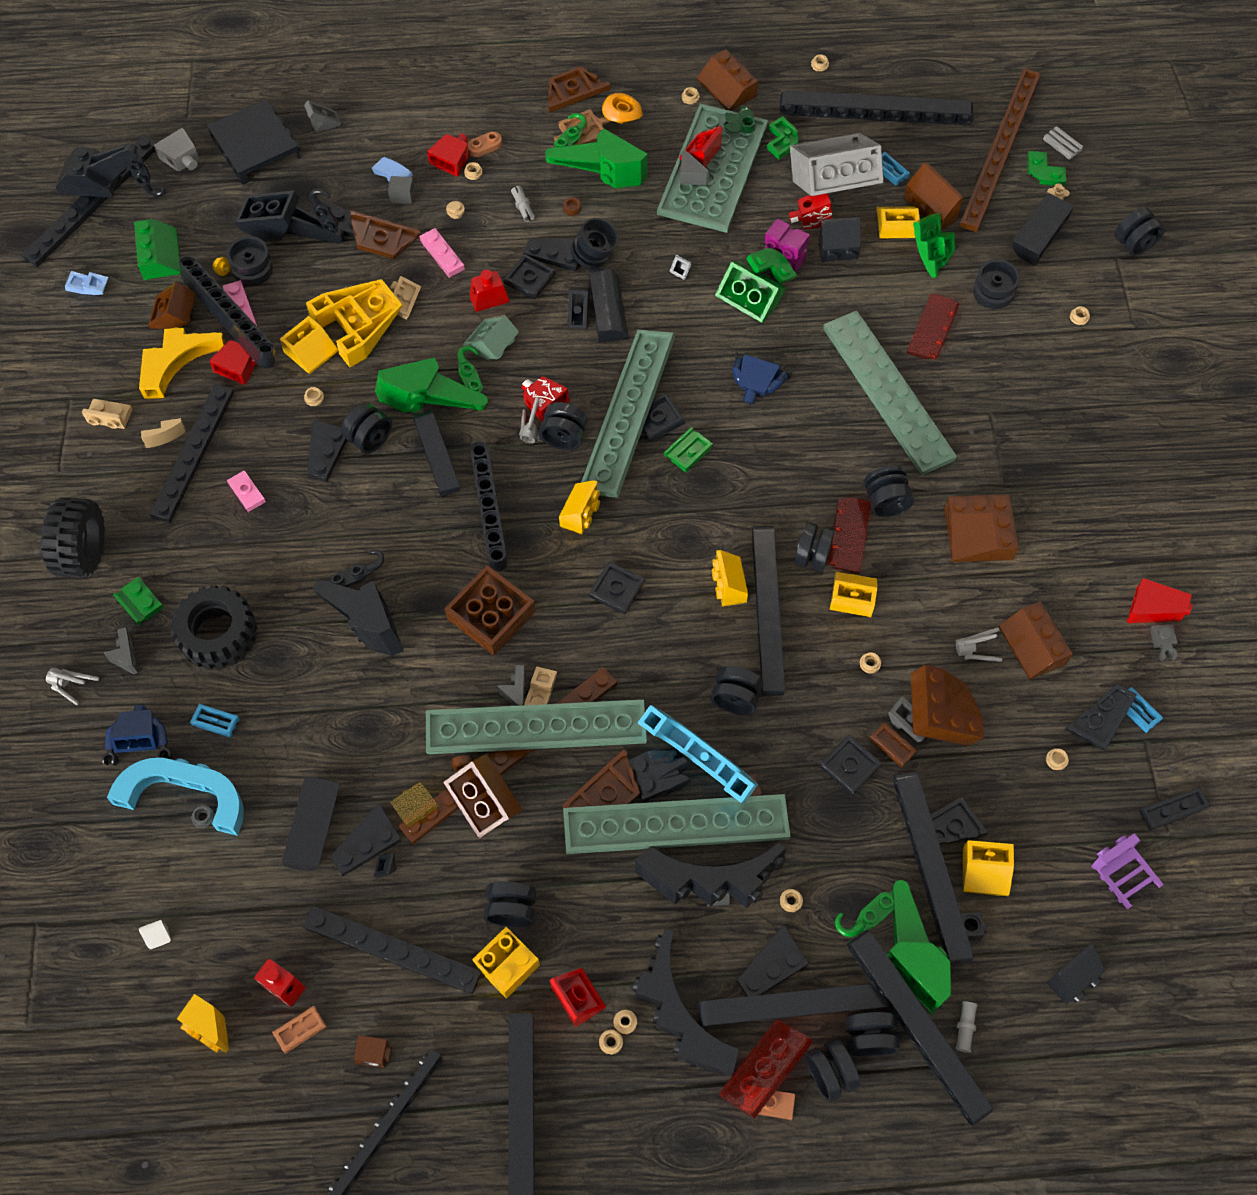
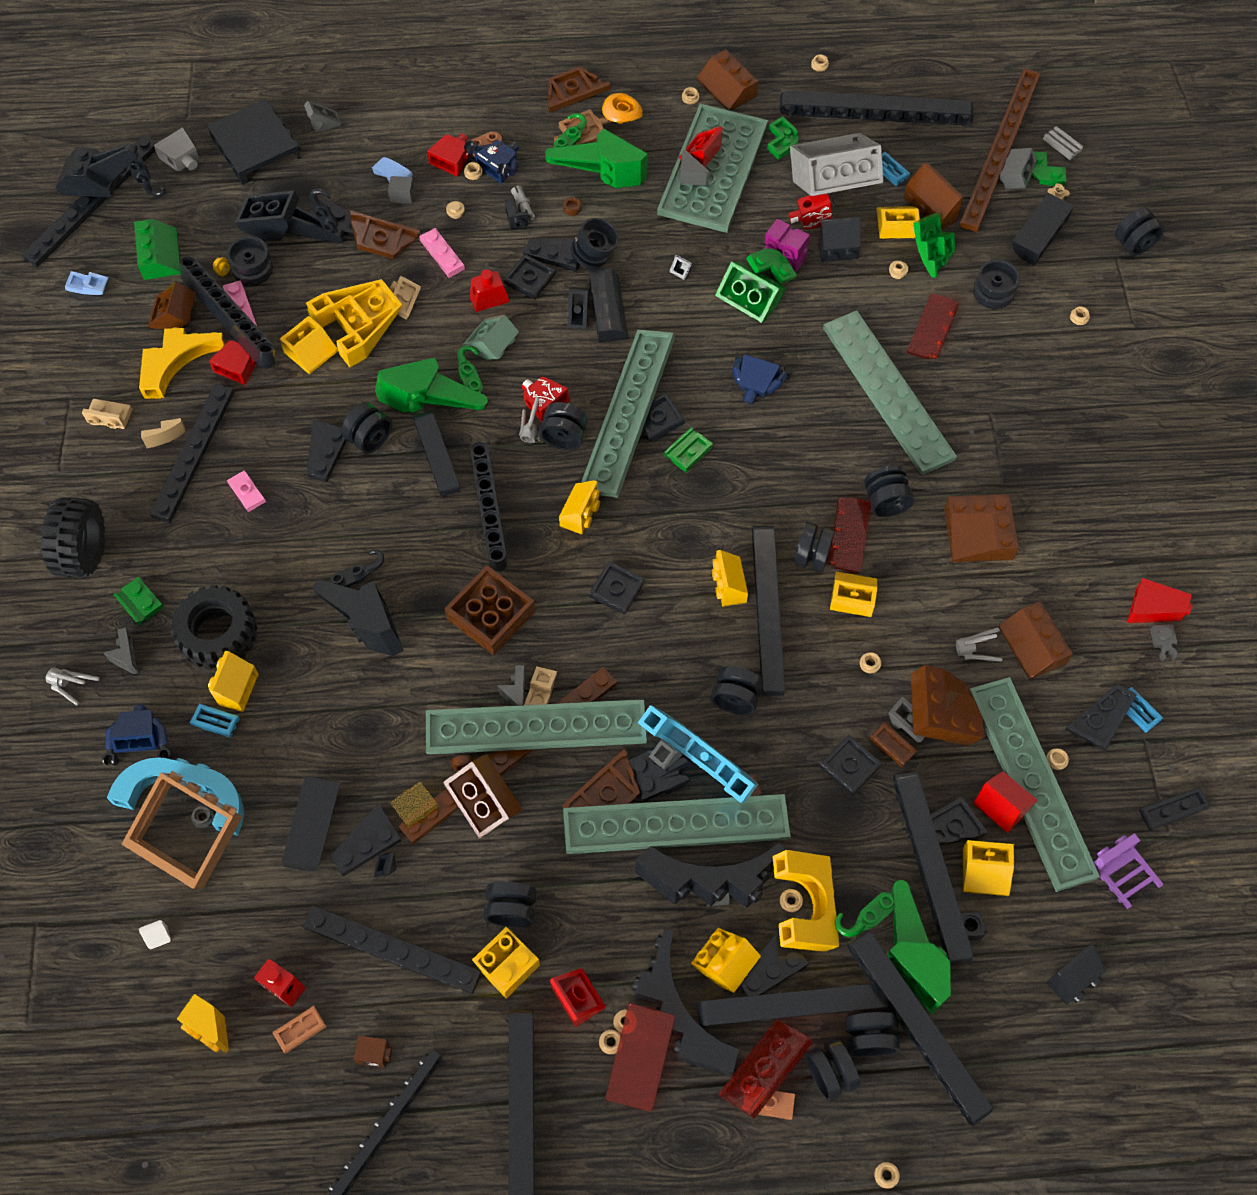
tan plate [304,387,324,406] -> none
dark green plate [725,106,756,133] -> none
light grey pin [955,1001,978,1053] -> none
none -> medium nougat window [122,771,243,889]
none -> yellow slope [209,651,258,712]
none -> dark blue torso [464,140,519,184]
none -> black bracket [505,199,528,229]
none -> clear red tile [605,1003,675,1112]
none -> dark grey slope [649,739,683,770]
none -> yellow slope [691,928,761,993]
none -> yellow arch [773,850,839,952]
none -> tan plate [874,1162,899,1189]
none -> tan plate [889,261,908,279]
none -> sand green plate [969,677,1100,892]
none -> red slope [973,771,1038,833]
none -> dark grey brick [1000,148,1037,189]

